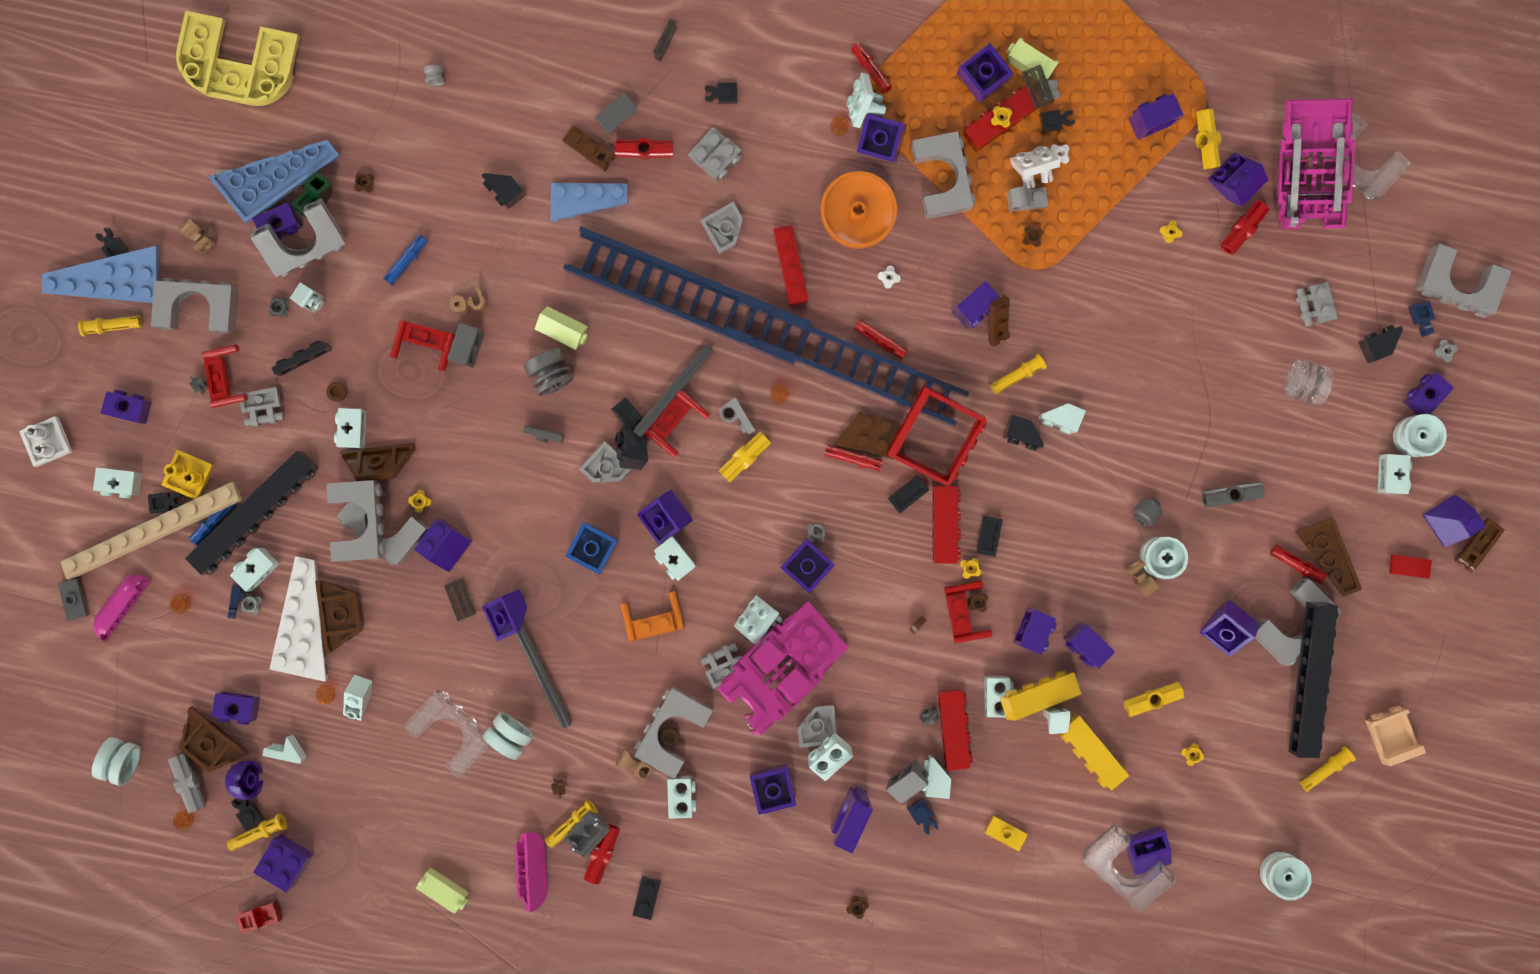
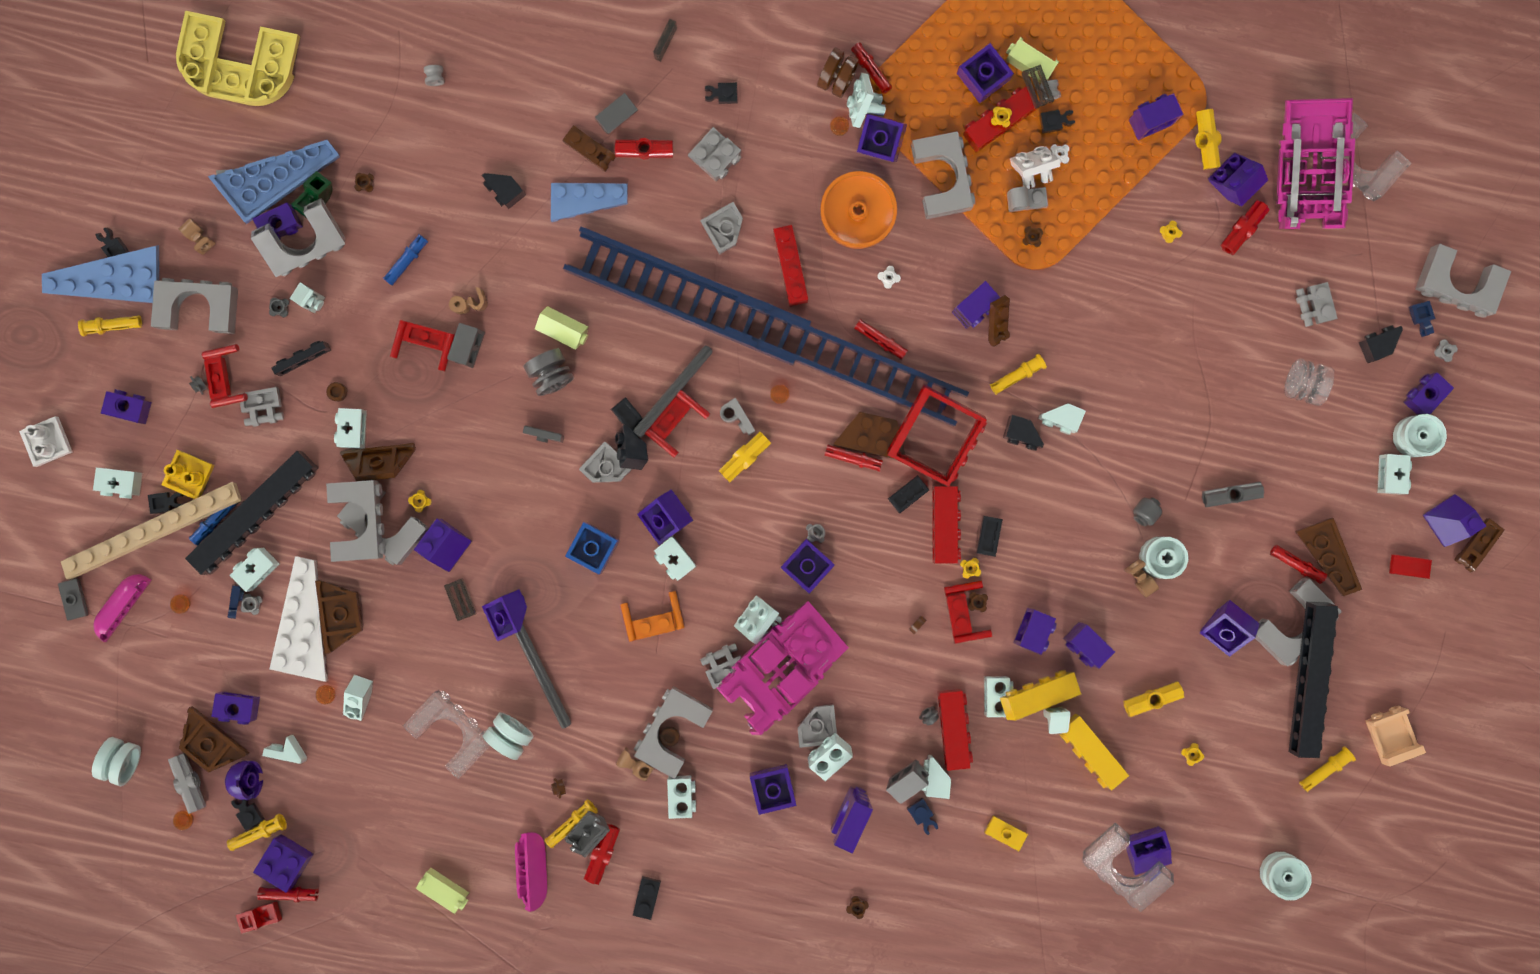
none -> red pin [257,887,319,902]
none -> reddish brown wheel [817,47,860,98]

